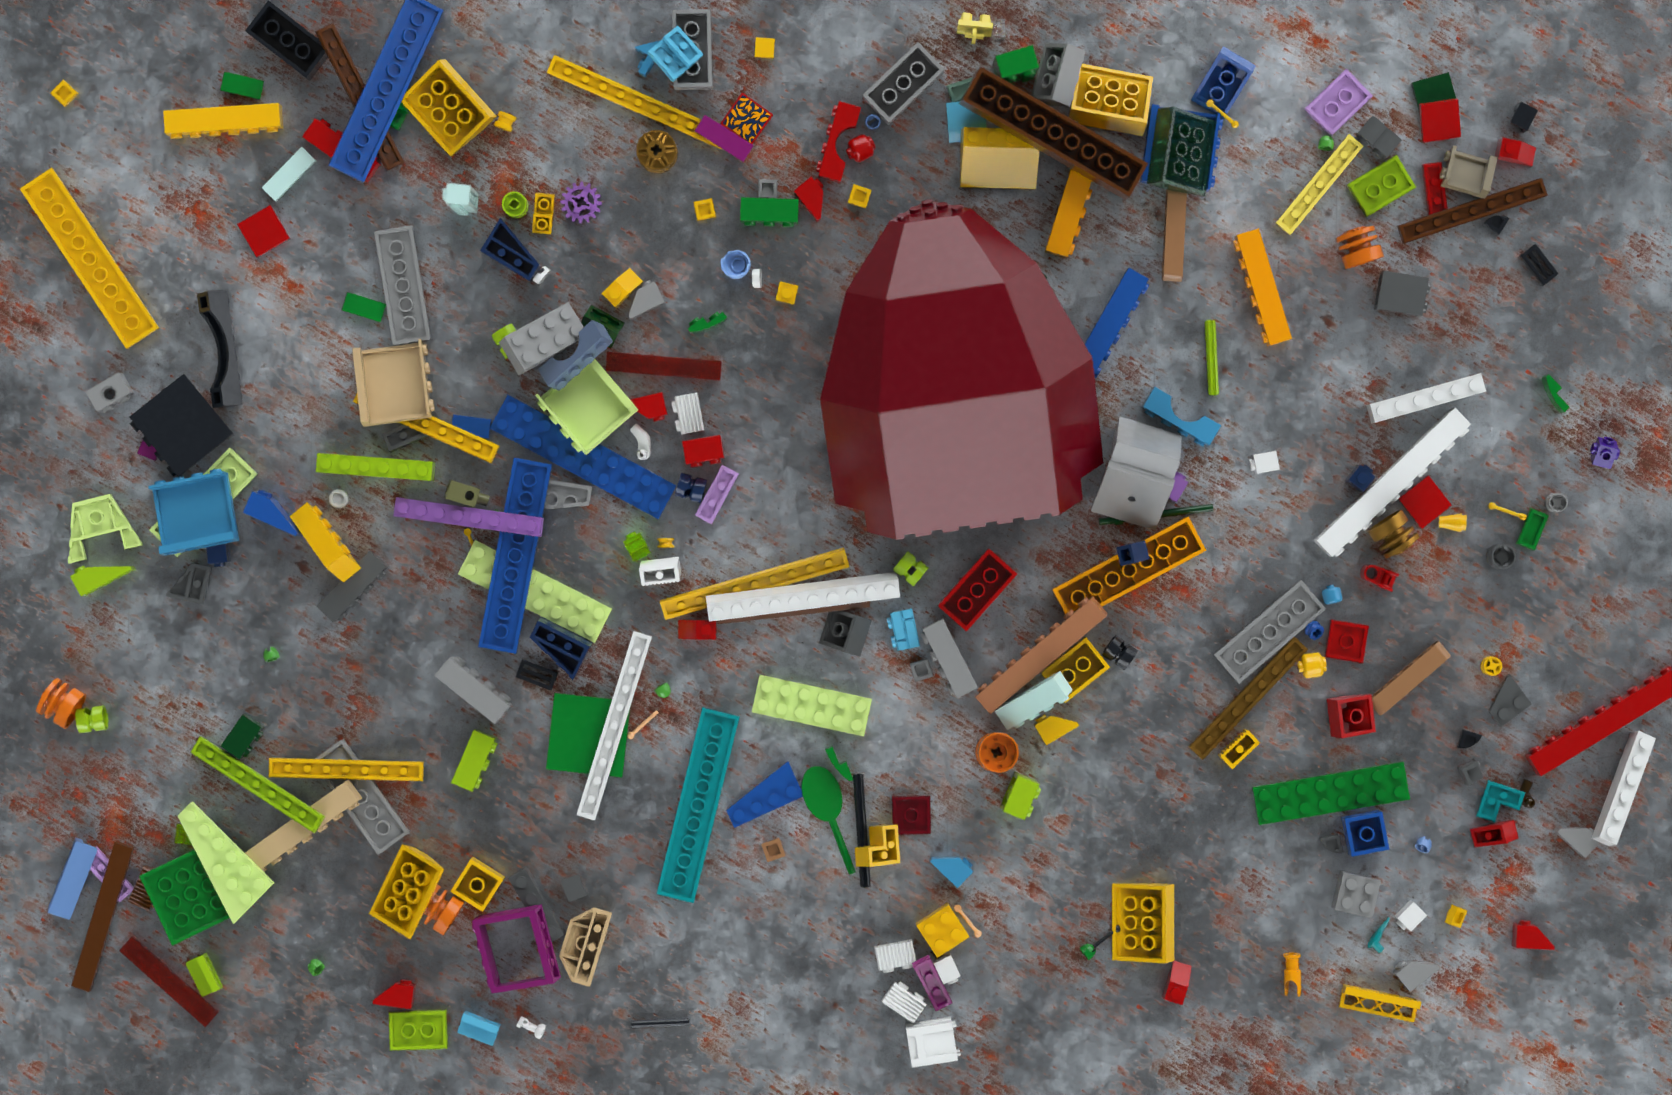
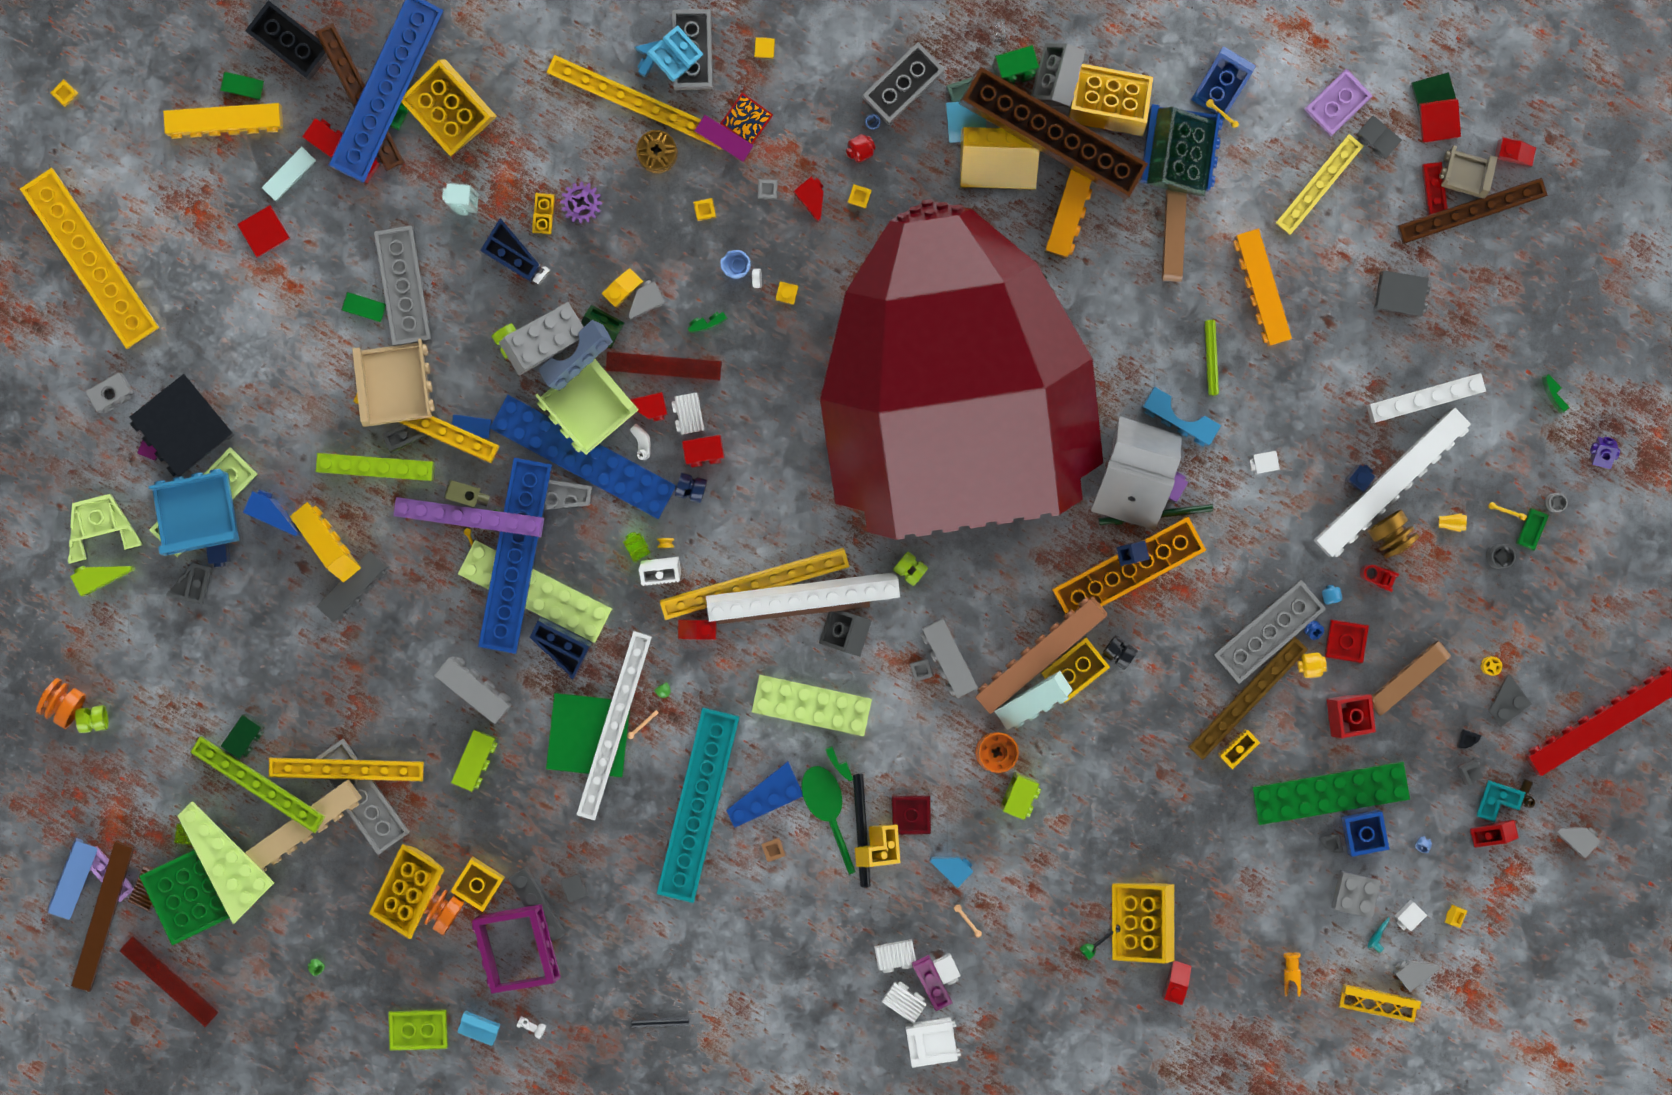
lime panel [186,953,223,997] -> none
black arch [197,290,243,408] -> none
bright green hinge [263,647,280,662] -> none
white tile [329,489,349,508] -> none
red slope [373,979,416,1009] -> none
yellow wheel [494,111,517,132] -> none
lime wheel [502,191,529,219] -> none
black tile [516,659,558,691] -> none
tan wedge [559,907,612,987] -> none
lavender plate [695,465,739,524] -> none
green brick [740,197,799,227] -> none
red arch [816,101,861,183] -> none
medium azure brick [887,608,920,651] -> none
yellow brick [916,902,969,958] -> none
red brick [937,548,1017,632] -> none
light yellow hips [957,12,993,44] -> none
yellow slope [1033,714,1079,745] -> none
blue brick [1085,268,1149,378] -> none
bright green hinge [1318,135,1334,151] -> none
orange wheel [1335,225,1384,269] -> none
lime tile [1347,155,1416,217] -> none
red tile [1398,475,1452,529] -> none
black tile [1482,215,1510,235] -> none
black panel [1510,102,1538,133] -> none
red slope [1512,920,1555,950] -> none
black tile [1519,244,1559,286] -> none
white brick [1591,731,1656,846] -> none

